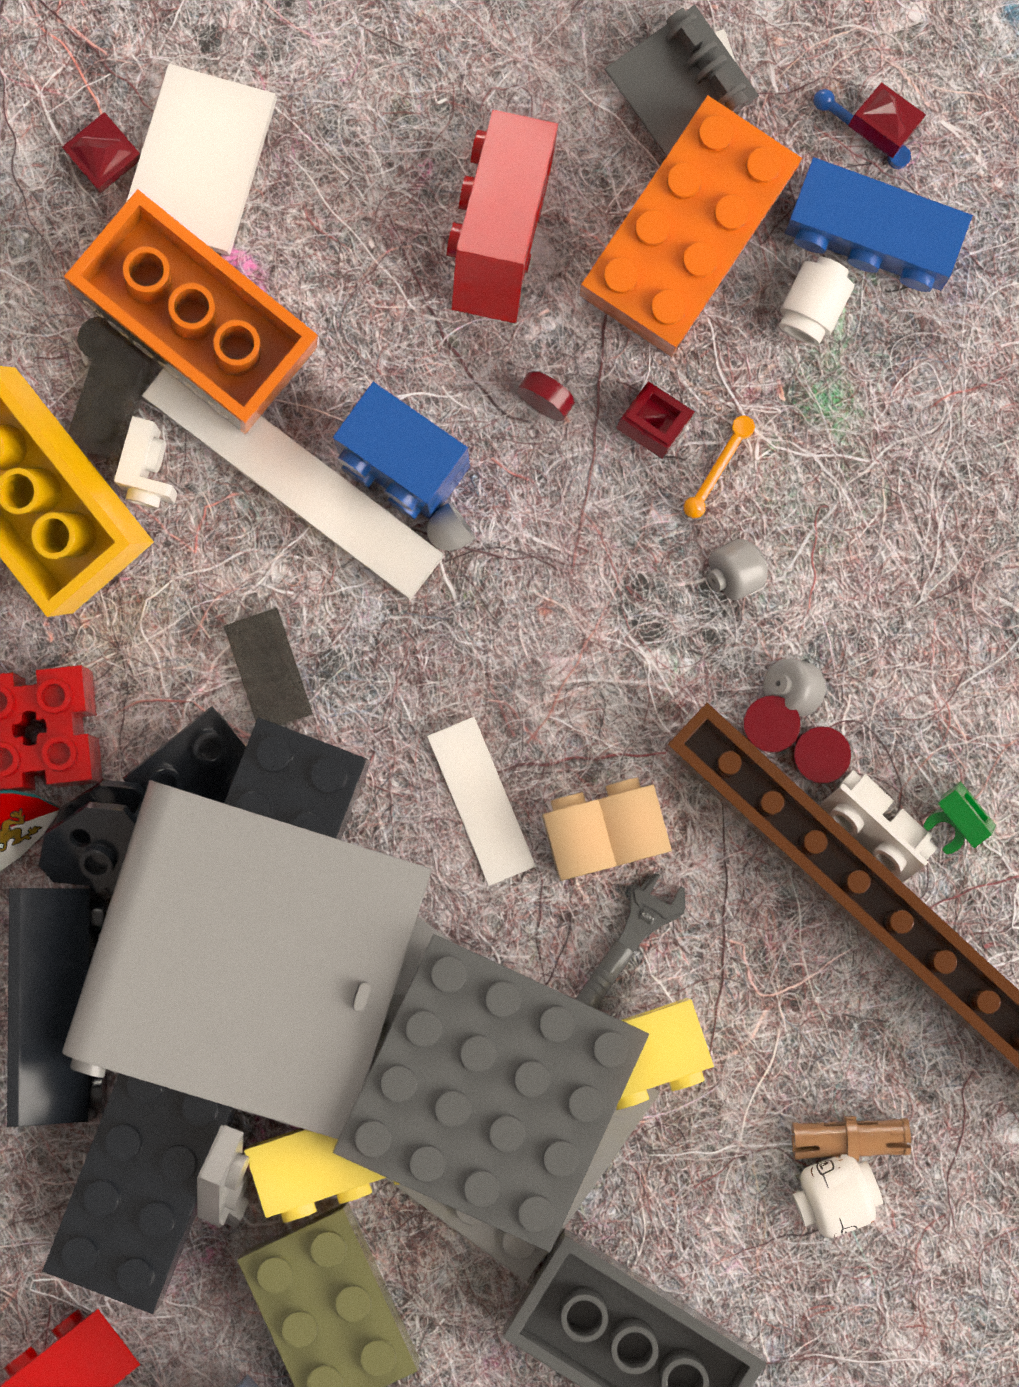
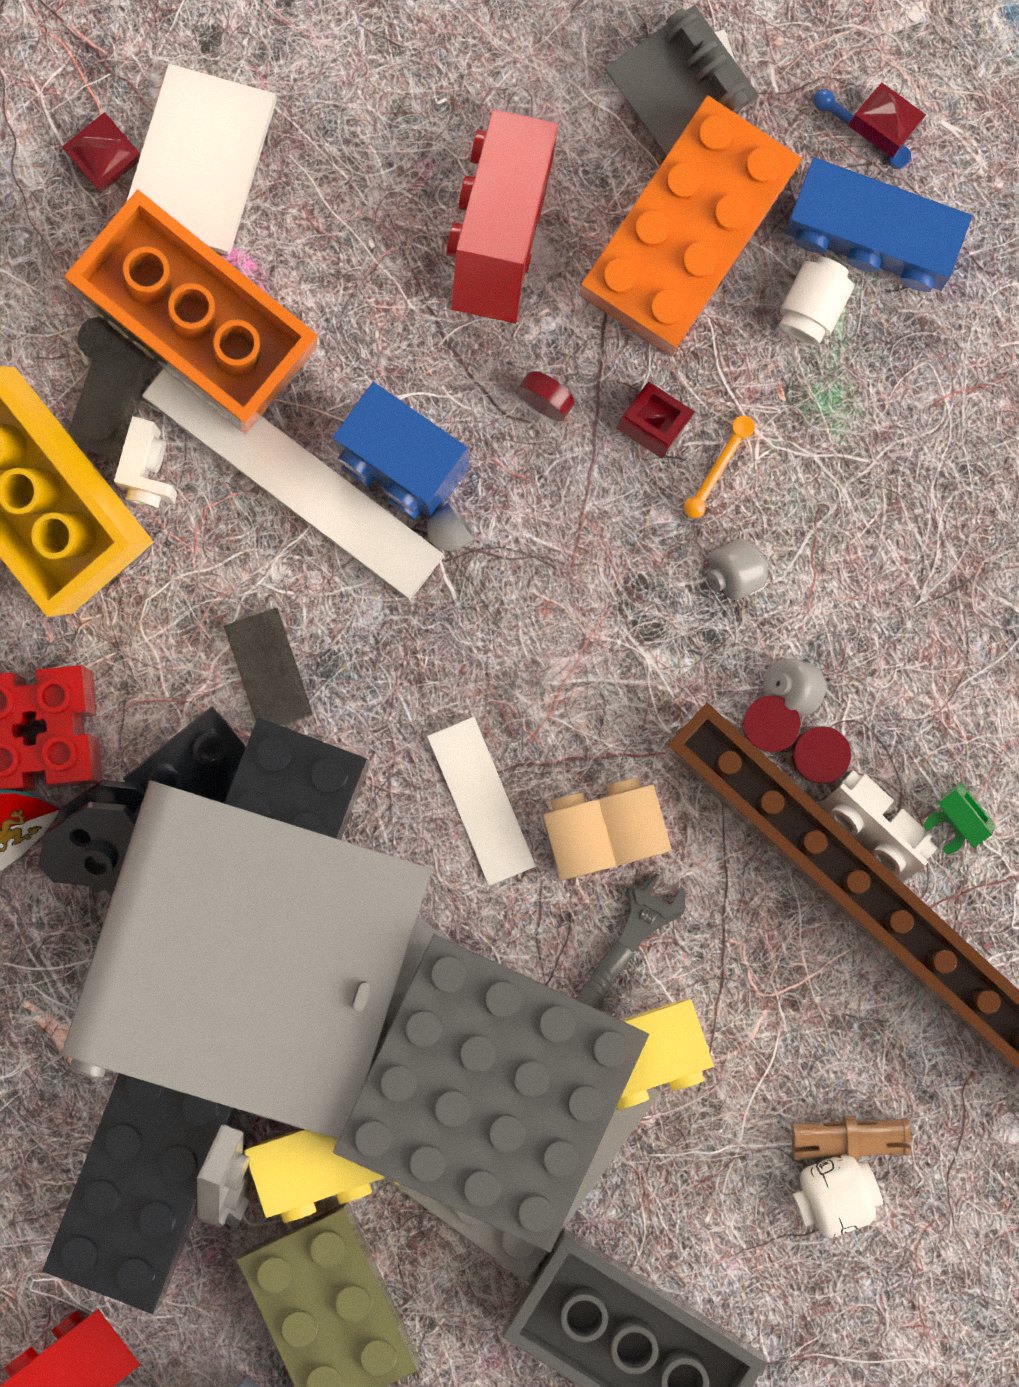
black slope [7,888,108,1127] -> none

